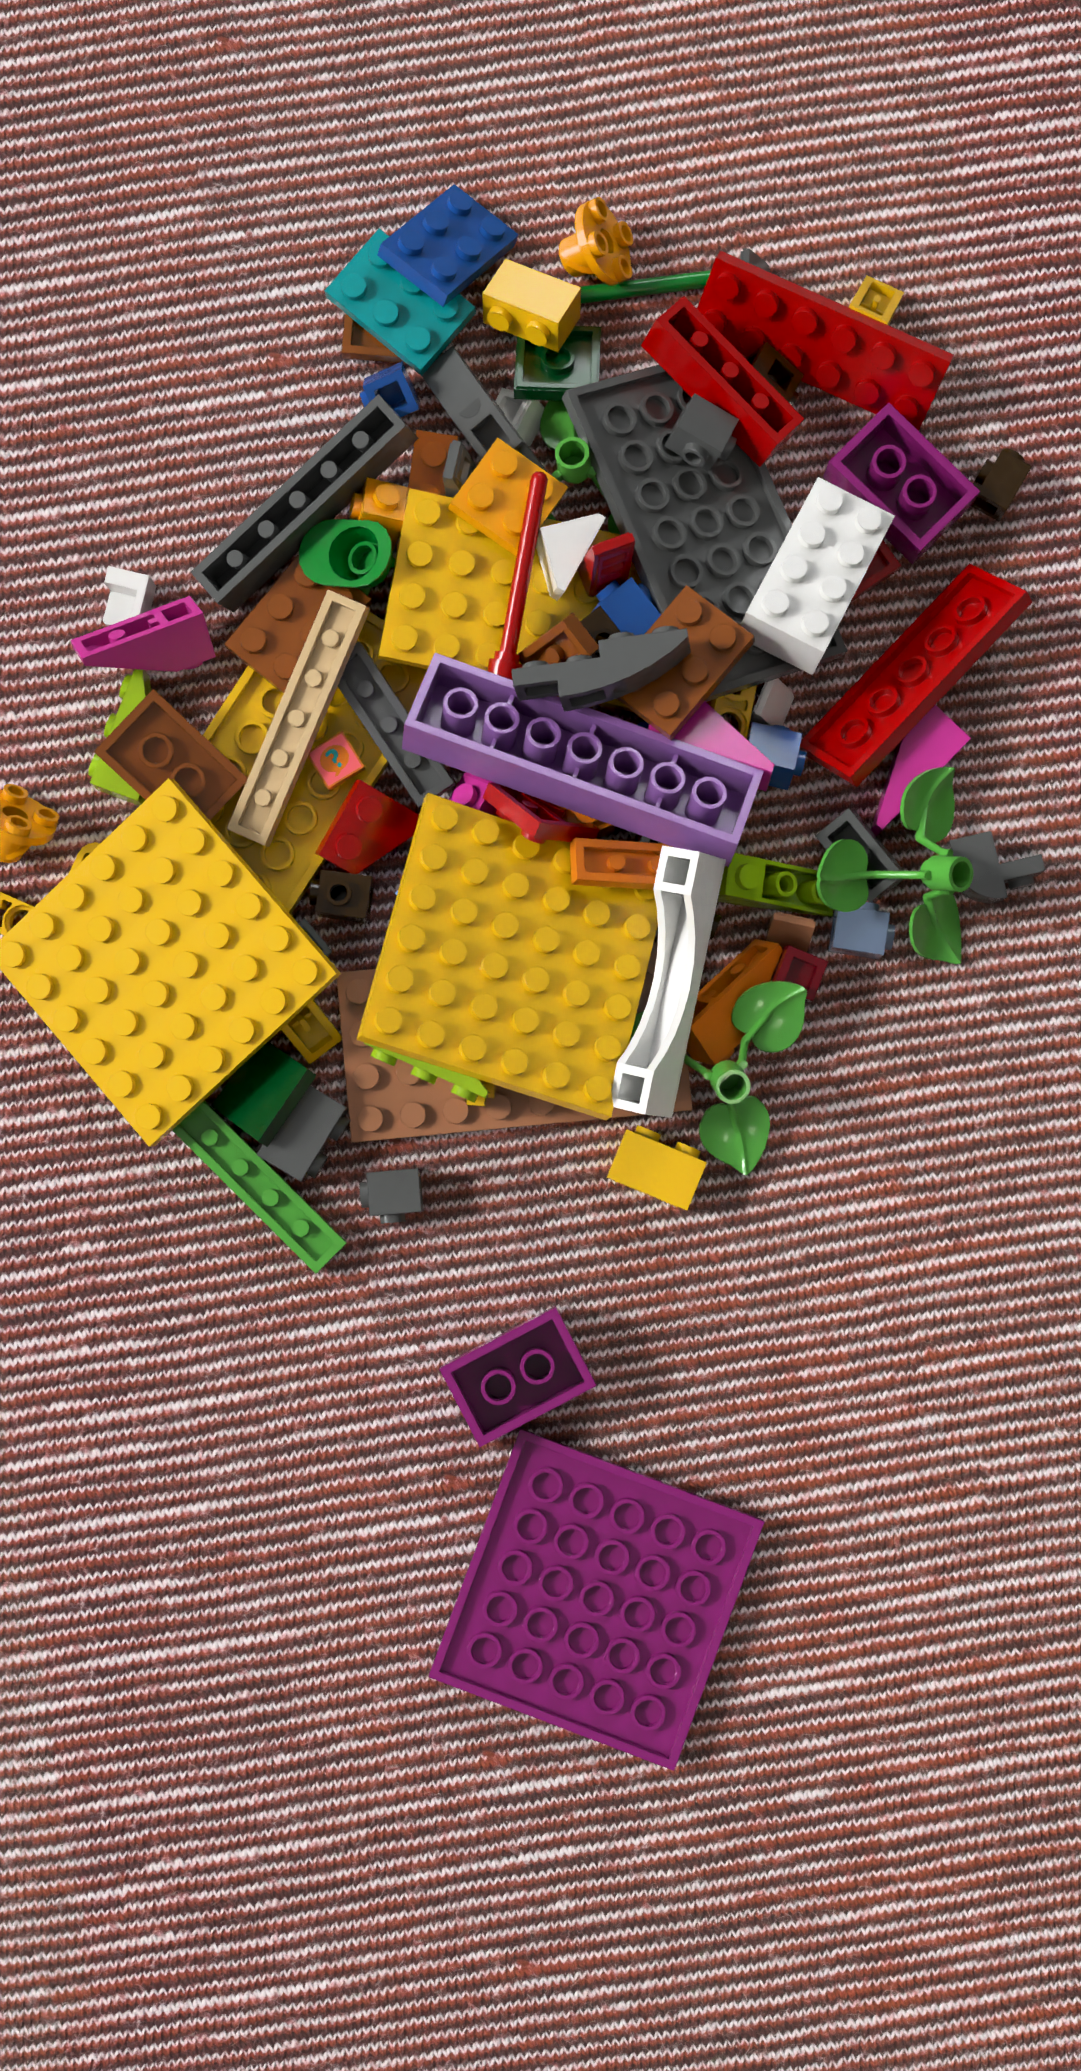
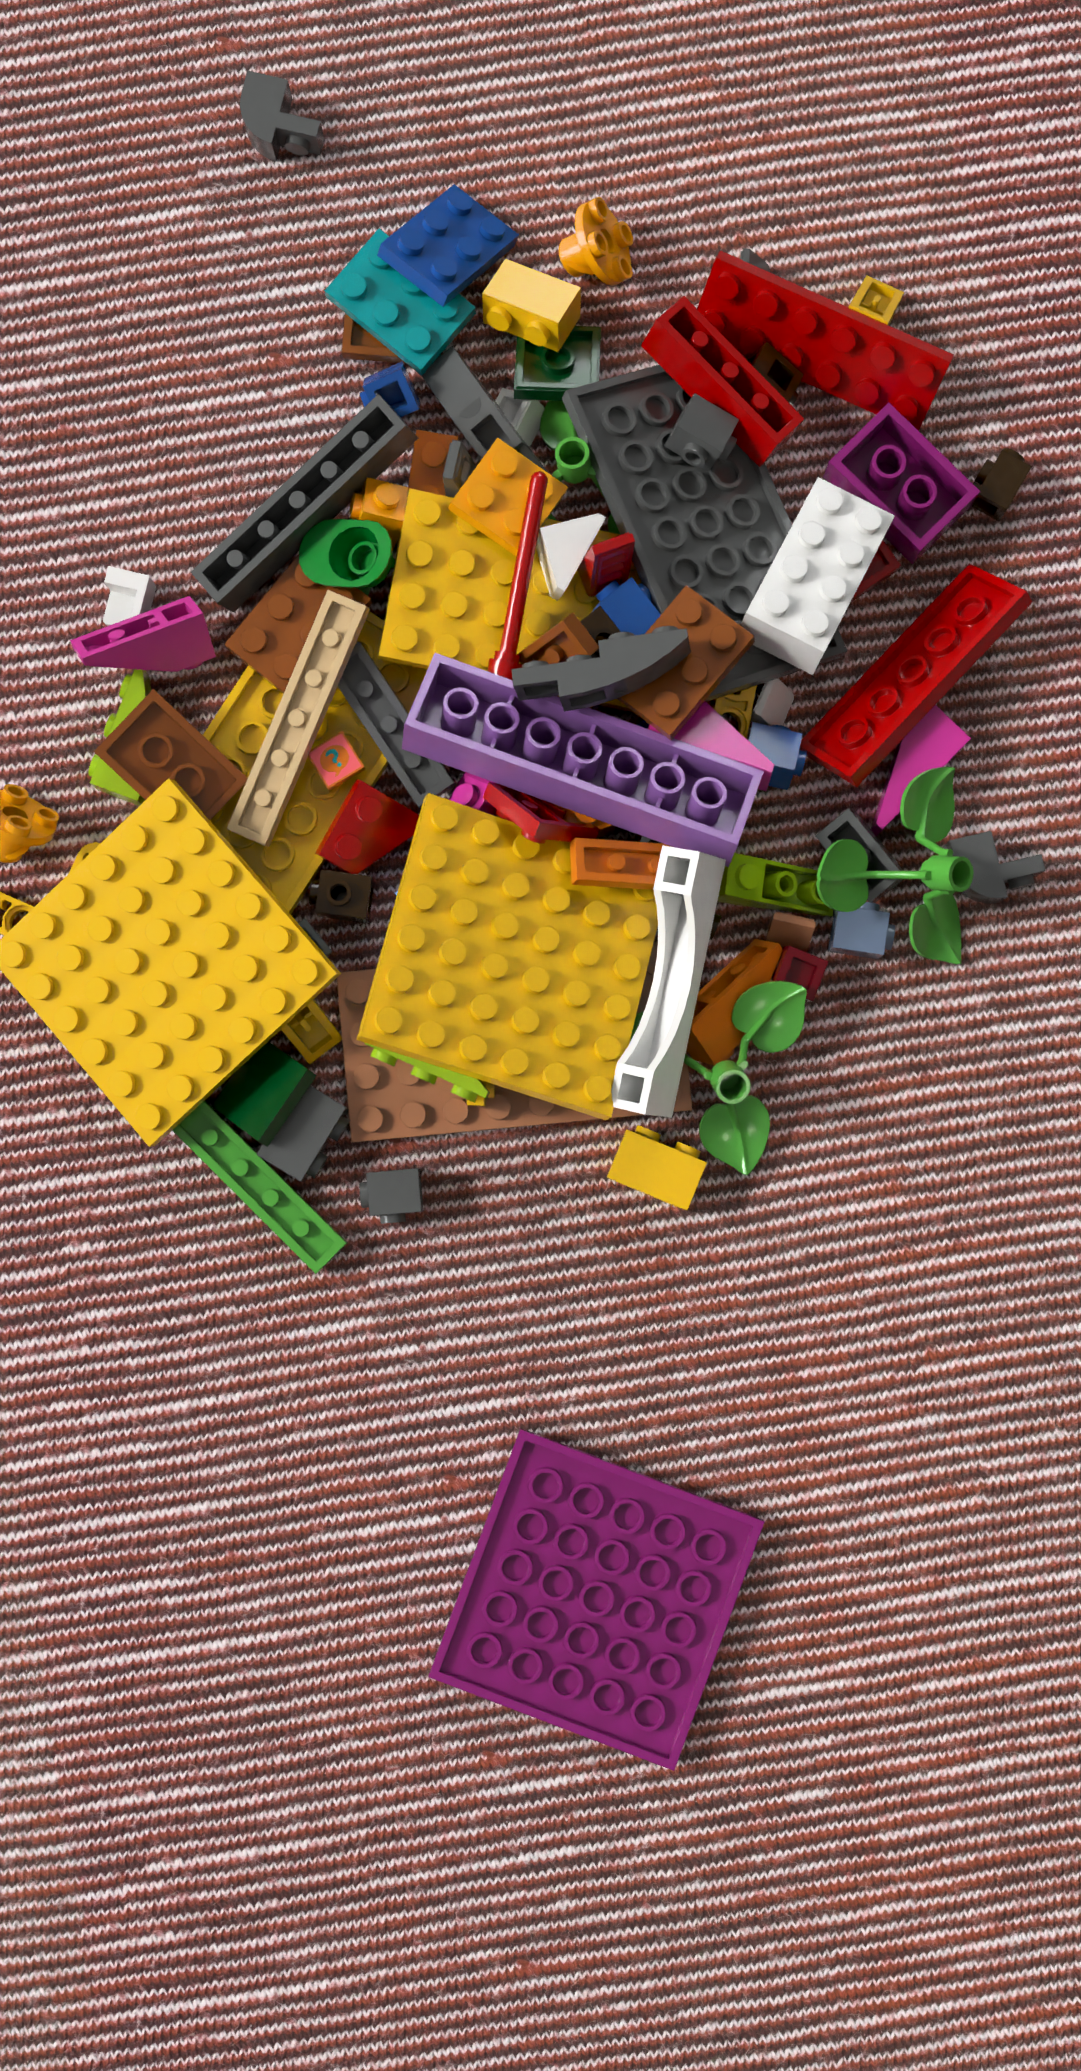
magenta brick [439,1305,597,1447] -> none
green bar [580,270,711,304] -> none
none -> dark grey brick [240,70,324,161]

